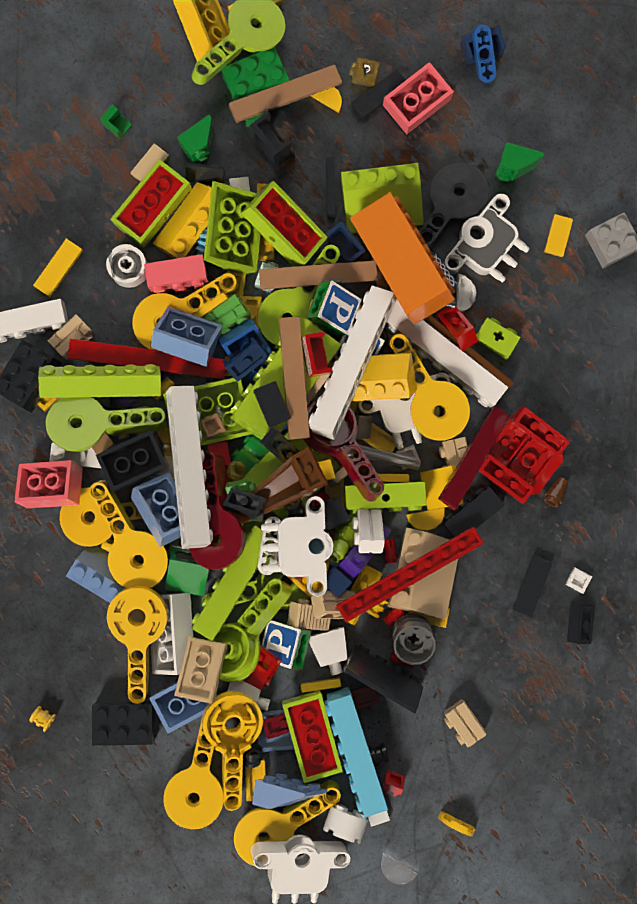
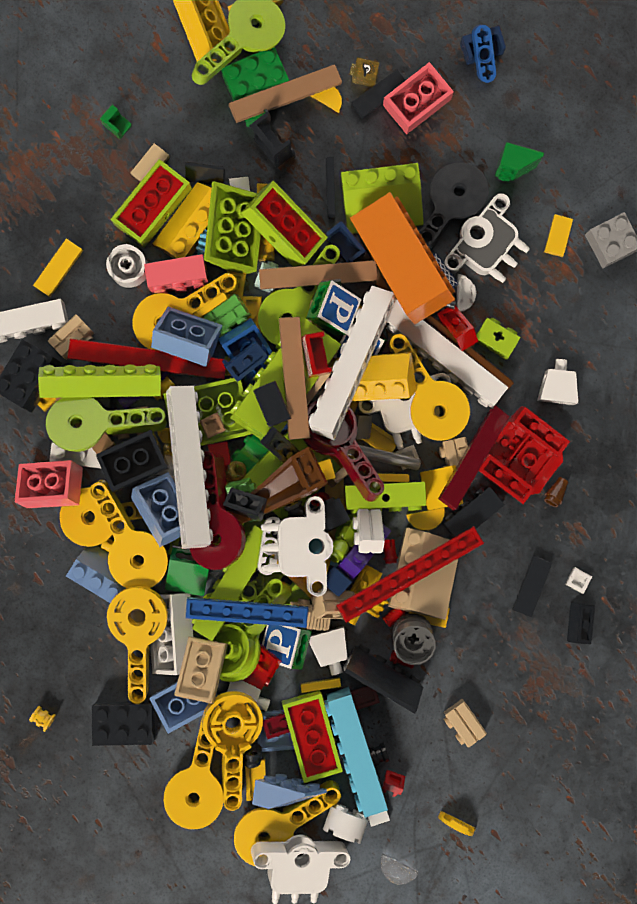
green slope [177,115,215,164] -> none
none -> blue tile [185,597,308,628]
none -> white torso [537,359,578,405]

